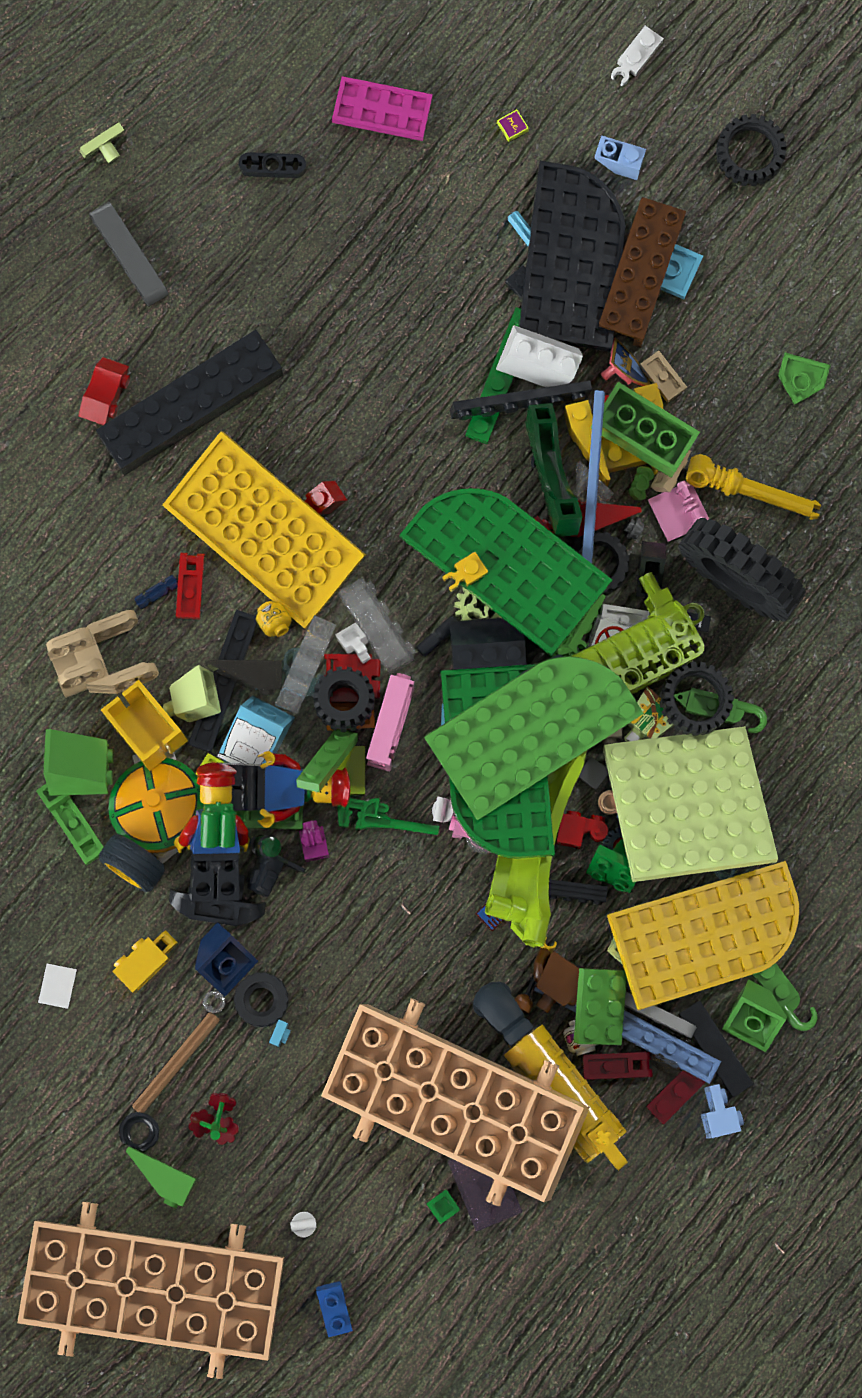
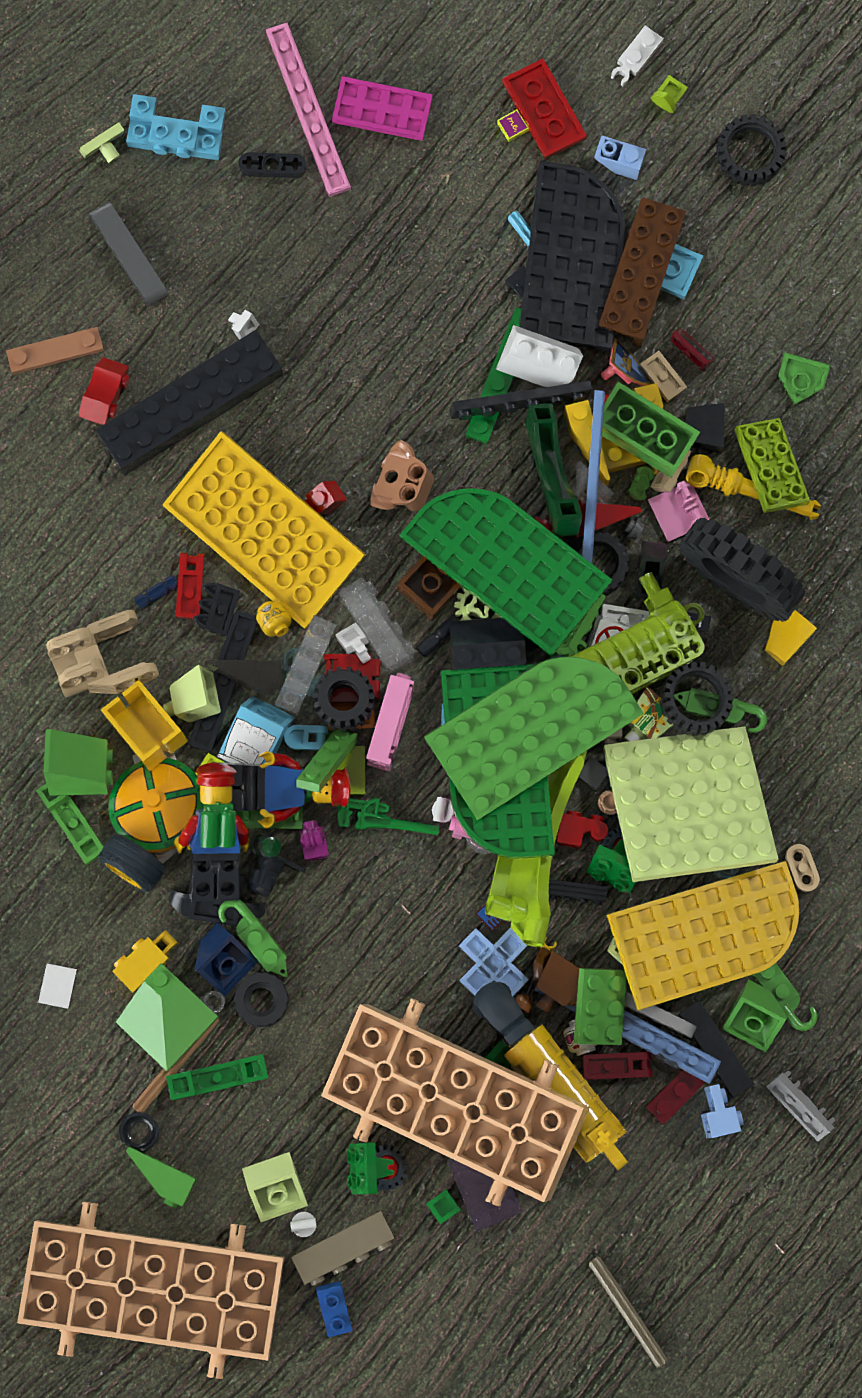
dark red plant [188,1093,239,1145] -> none
medium azure plate [269,1020,291,1047] -> none
yellow plate [442,552,488,592] -> none
none -> nougat plate [6,327,104,375]
none -> bright green slope [116,963,219,1072]
none -> medium azure bracket [126,94,226,160]
none -> green slope [166,1054,268,1101]
none -> black plate [194,583,240,637]
none -> bright green plate [218,900,288,977]
none -> white tile [228,310,259,340]
none -> yellowish green slope [242,1152,308,1222]
none -> bright pink tile [266,22,351,197]
none -> medium azure plate [284,725,328,751]
none -> dark tan brick [291,1211,394,1286]
none -> green plate [347,1143,409,1194]
none -> nougat piece [370,440,434,511]
none -> reddish brown brick [397,556,463,621]
none -> light blue plate [459,928,529,997]
none -> green plate [486,1041,511,1069]
none -> red plate [502,58,587,160]
none -> dark tan axle [589,1256,668,1367]
none -> lime tile [650,75,688,113]
none -> dark red slope [670,328,715,371]
none -> black torso [680,403,725,453]
none -> lime tile [734,418,810,513]
none -> yellow slope [765,610,817,666]
none -> light grey plate [766,1071,835,1142]
none -> tan plate [785,844,820,892]

